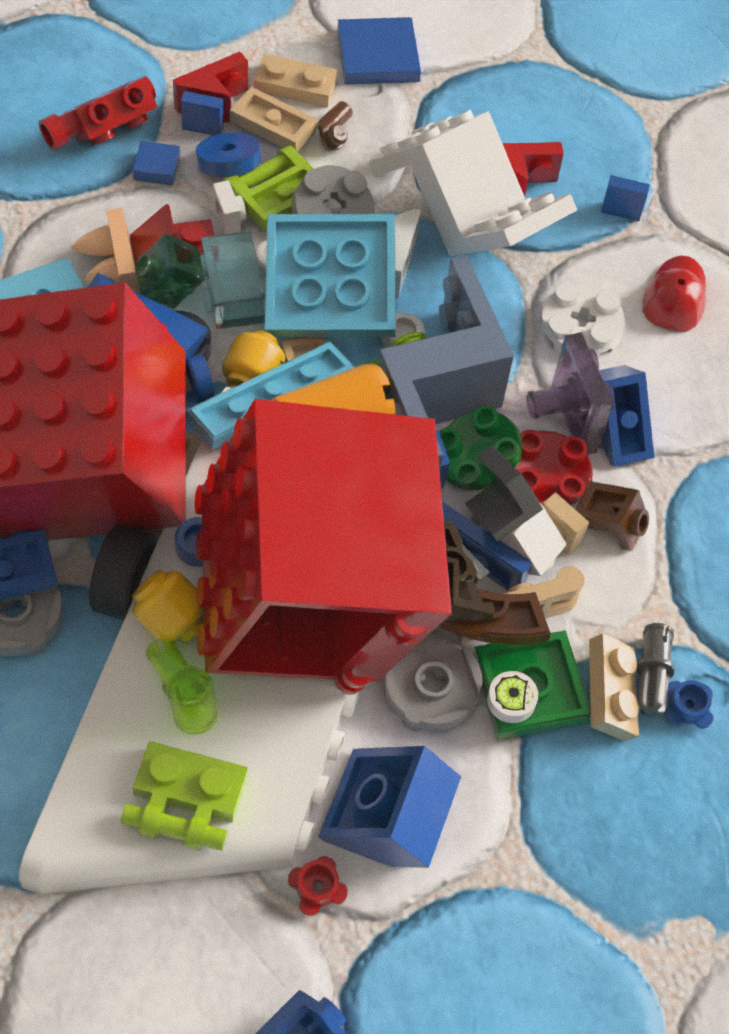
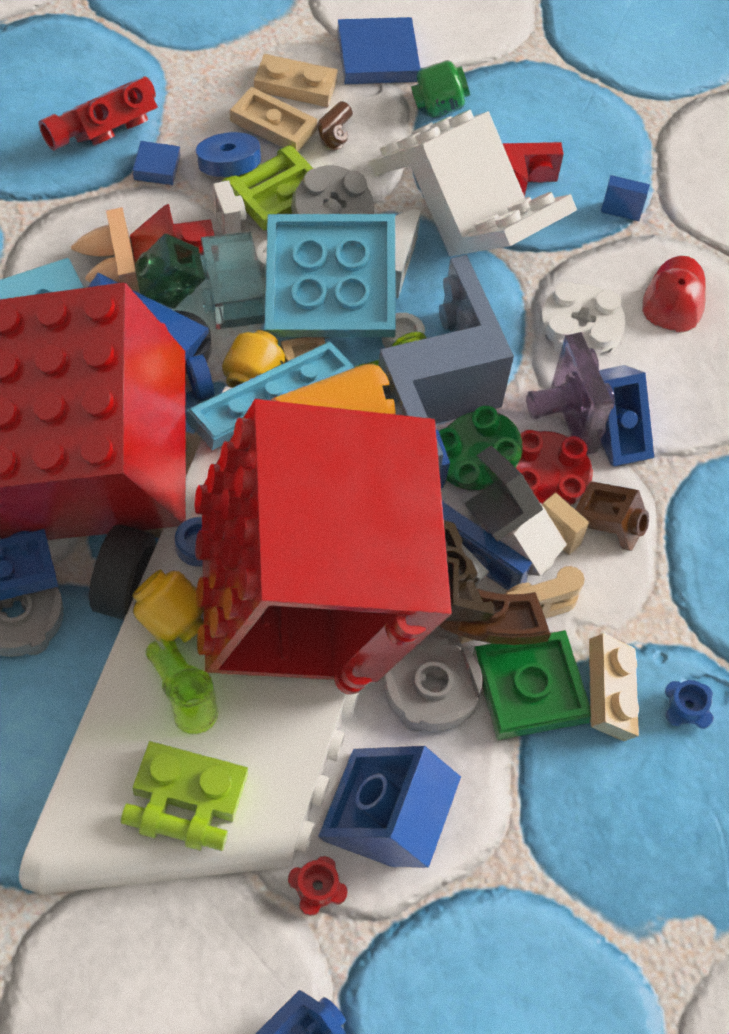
red slope [173,51,248,123] -> none
blue tile [181,91,224,135] -> none
tile [487,671,538,723] -> none
dark grey axle [636,623,675,716] -> none
none -> green head [411,60,470,118]

